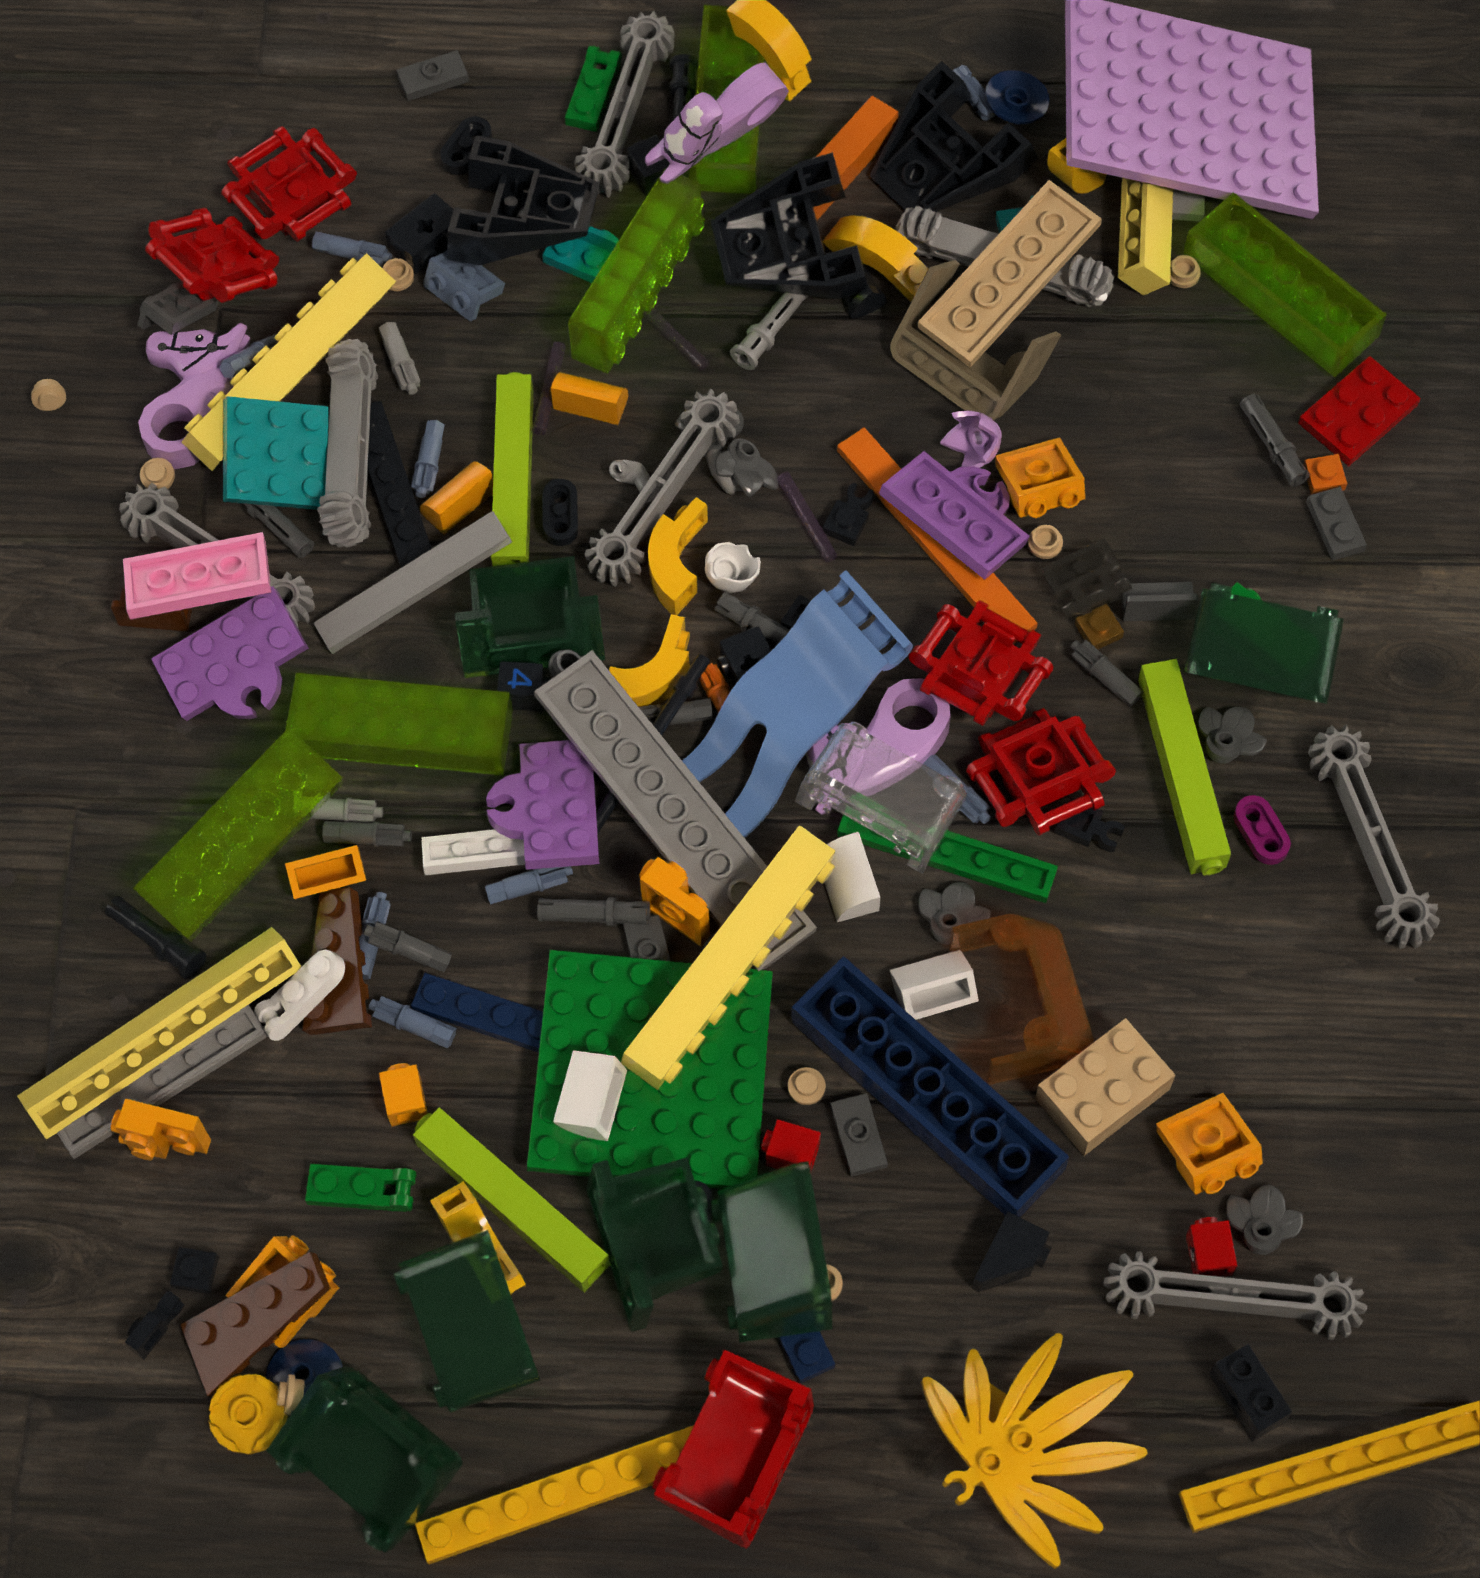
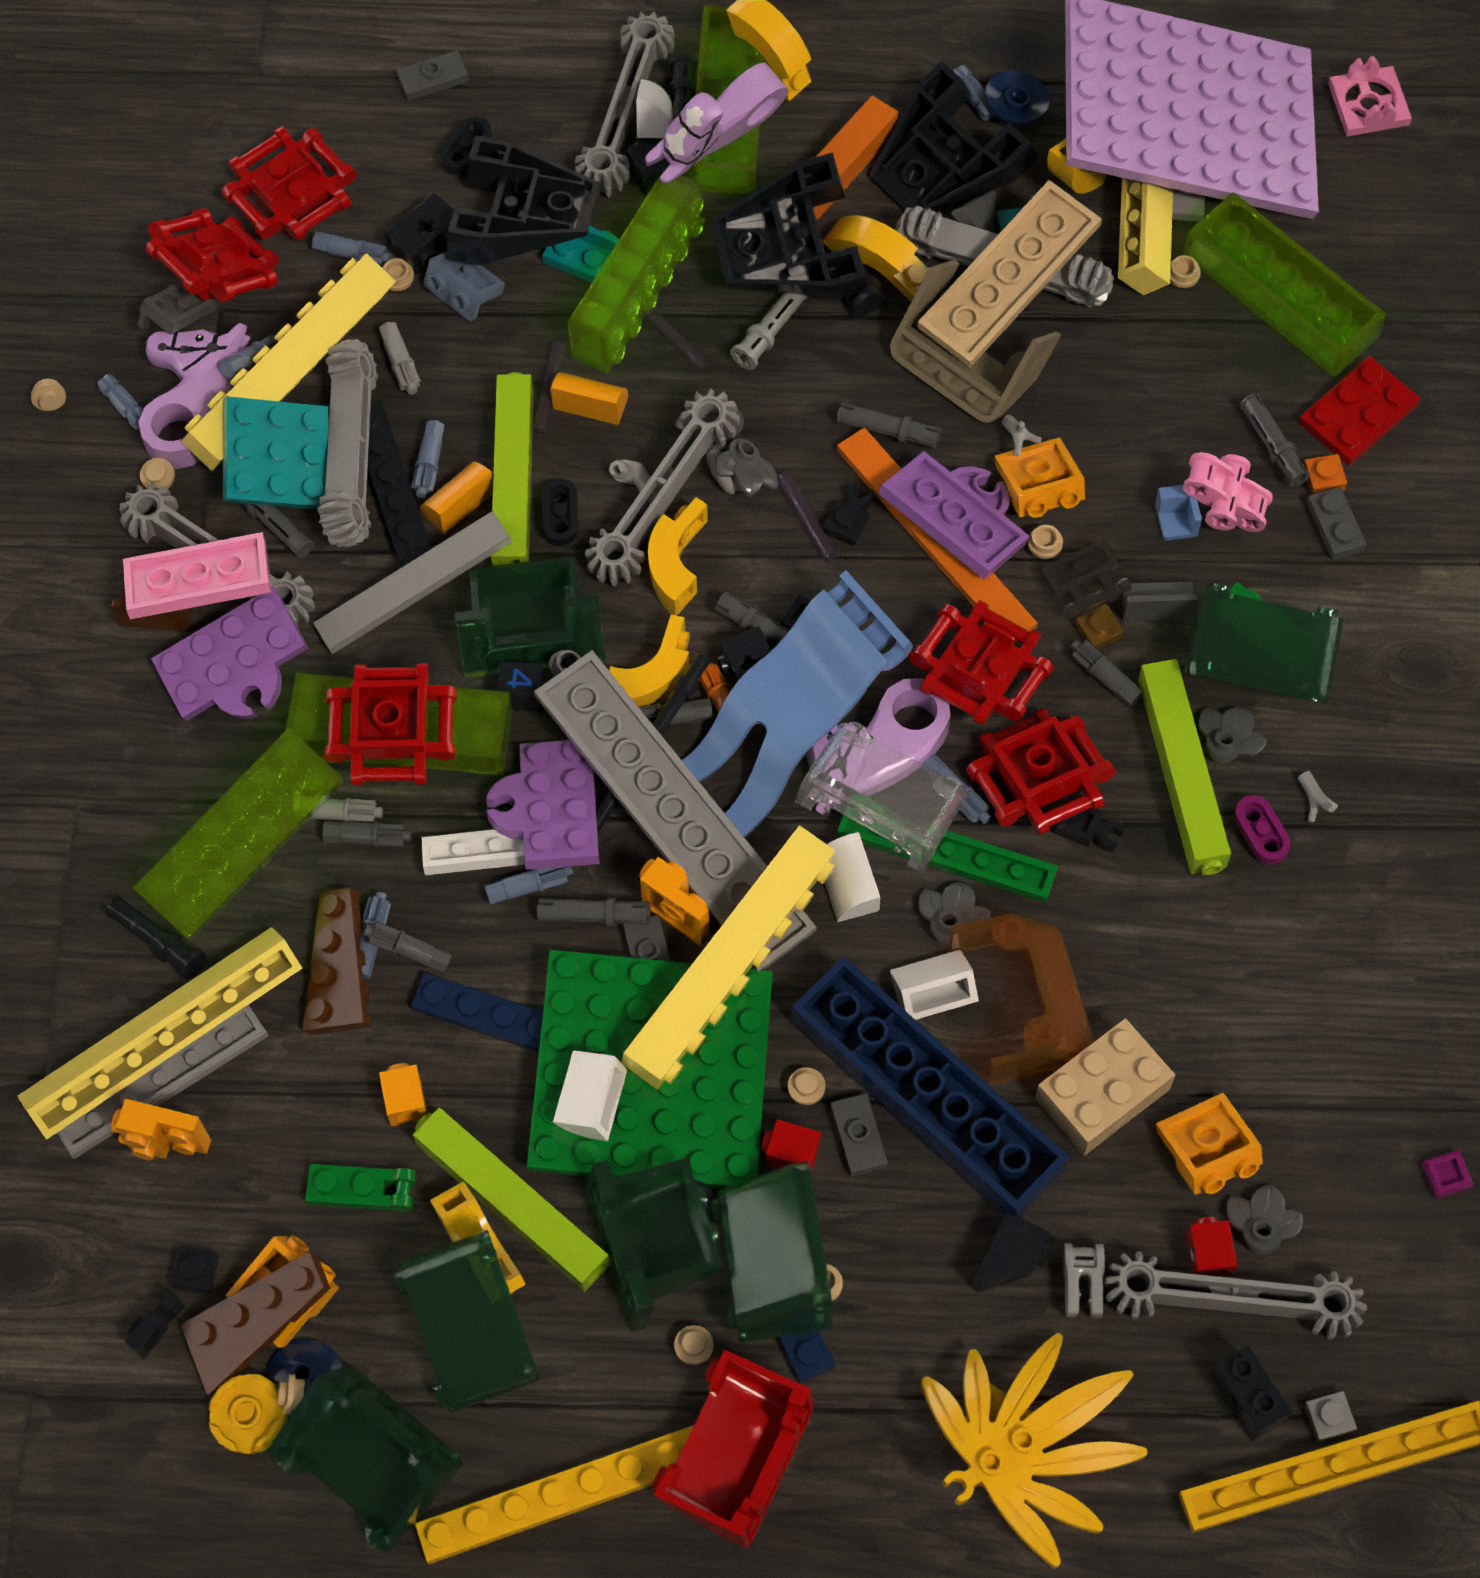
white plate [254,950,345,1041] -> none
light orange brick [285,845,366,899] -> none
sand blue piece [368,996,457,1048] -> none
green plate [565,45,622,132] -> none
white hair [705,542,761,593] -> none
lavender piece [940,411,1002,468] -> none
light grey arm [1308,724,1440,949] -> none
none -> sand blue axle [97,374,143,430]
none -> red brick [323,663,457,786]
none -> white brick [637,79,673,138]
none -> tan plate [674,1325,713,1365]
none -> dark grey pin [837,402,942,449]
none -> dark grey tile [951,190,996,232]
none -> light grey bar [1002,415,1042,457]
none -> light grey piece [1062,1243,1105,1318]
none -> medium blue panel [1155,485,1202,541]
none -> bright pink axle [1182,452,1273,532]
none -> light grey bar [1298,771,1338,823]
none -> light grey plate [1304,1391,1357,1443]
none -> bright pink piece [1328,56,1412,137]
none -> magenta tile [1421,1150,1474,1200]

